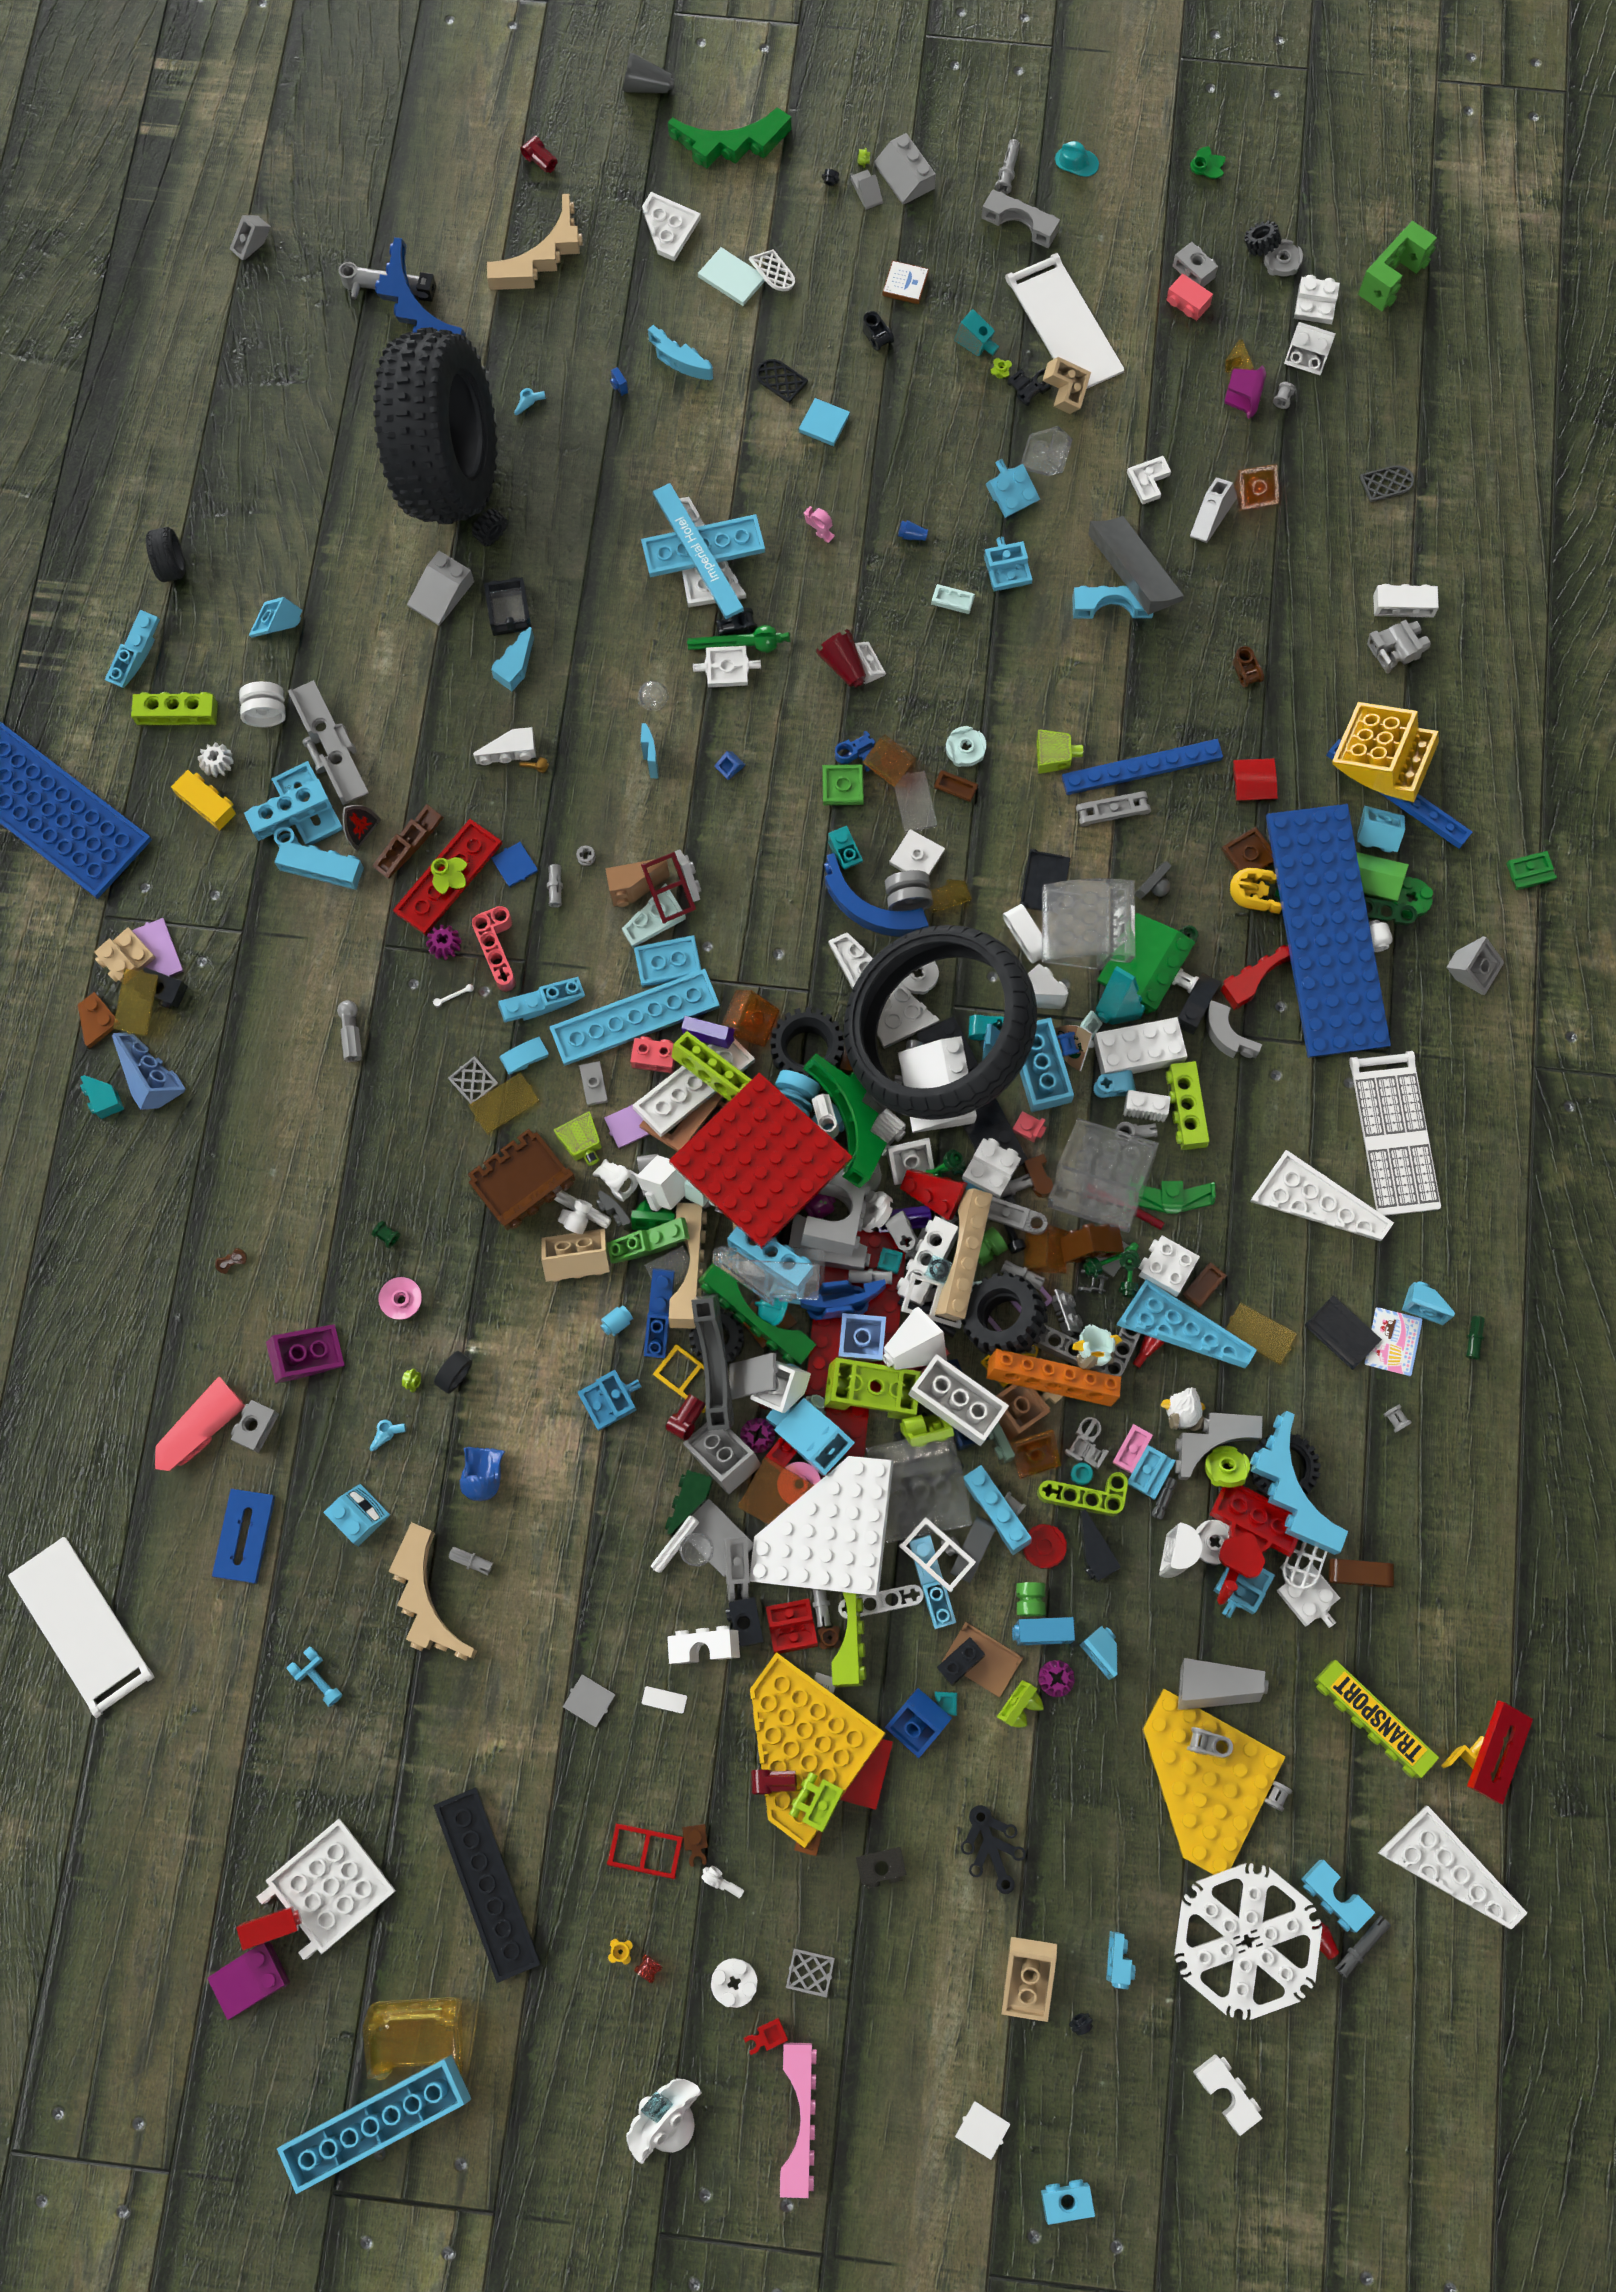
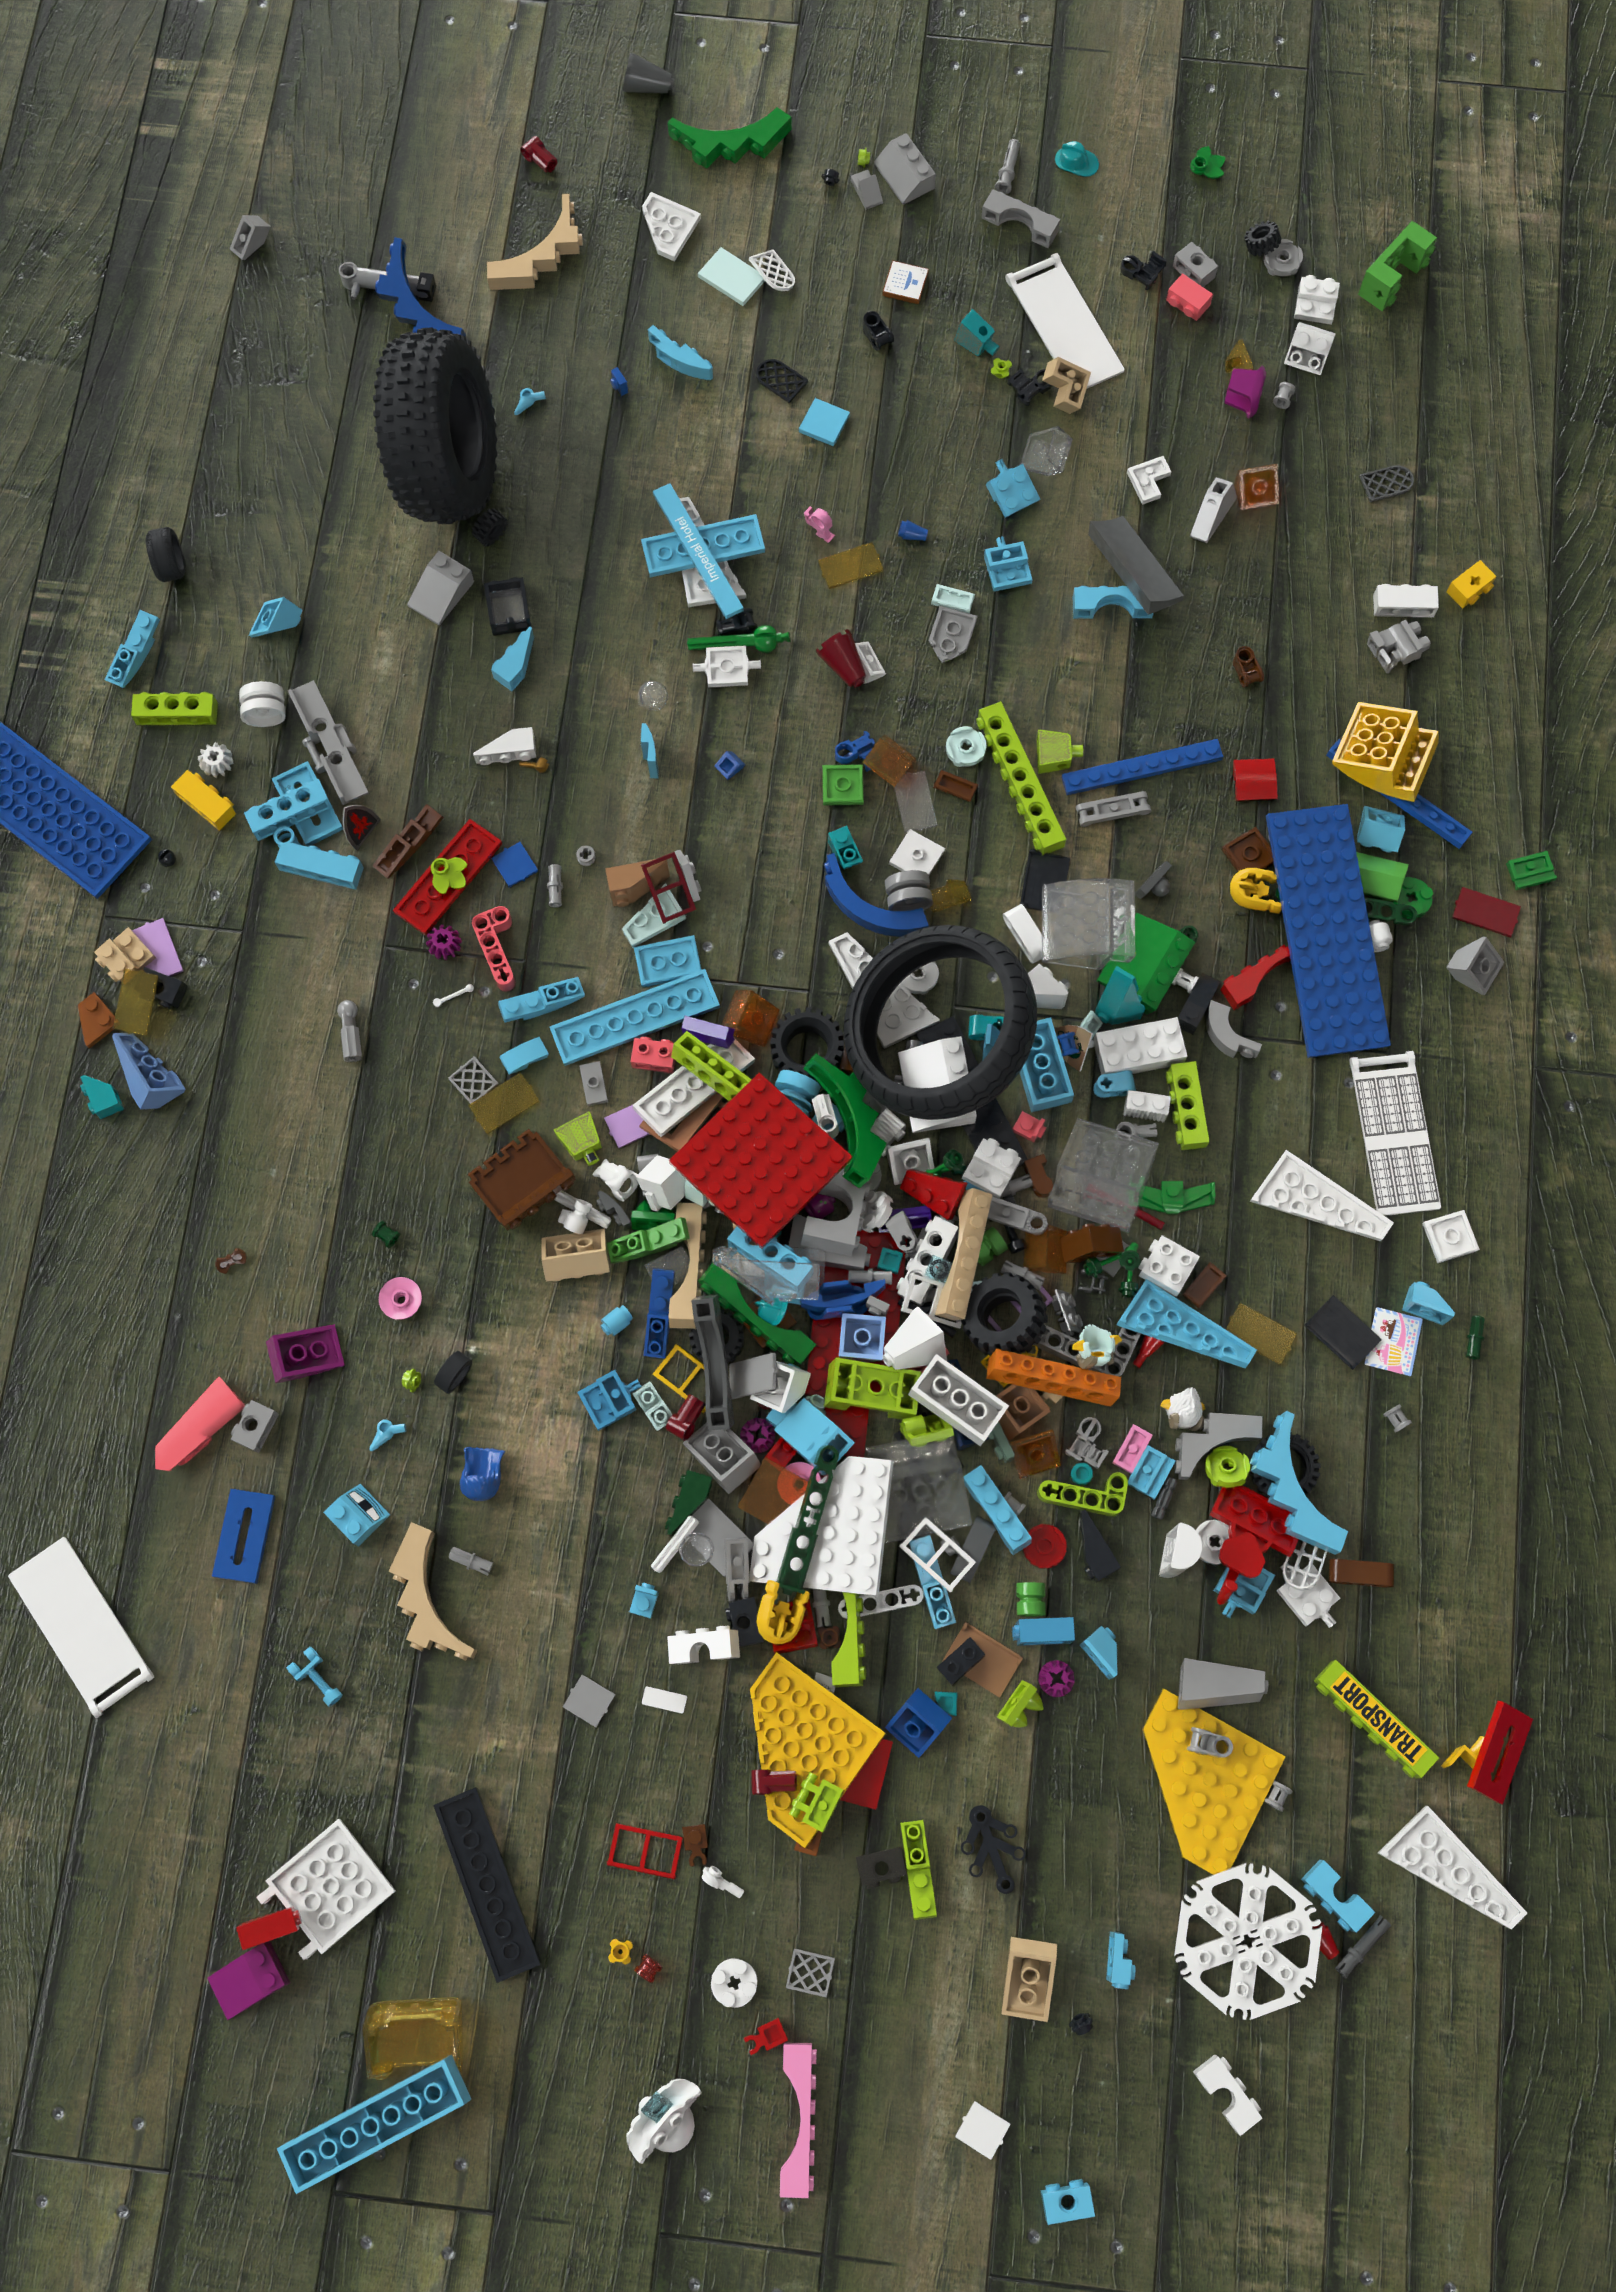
none -> black hinge [158,849,176,867]
none -> medium azure bracket [629,1583,659,1619]
none -> light aqua slope [632,1381,672,1431]
none -> piece [757,1445,839,1644]
none -> clear yellow piece [818,542,883,589]
none -> light grey plate [866,1295,890,1317]
none -> lime slope [900,1820,937,1920]
none -> light grey tile [929,606,978,663]
none -> lime brick [976,702,1066,855]
none -> black piece [1120,251,1167,290]
none -> white tile [1422,1210,1480,1263]
none -> yellow brick [1447,560,1497,609]
none -> dark red piece [1452,887,1521,938]

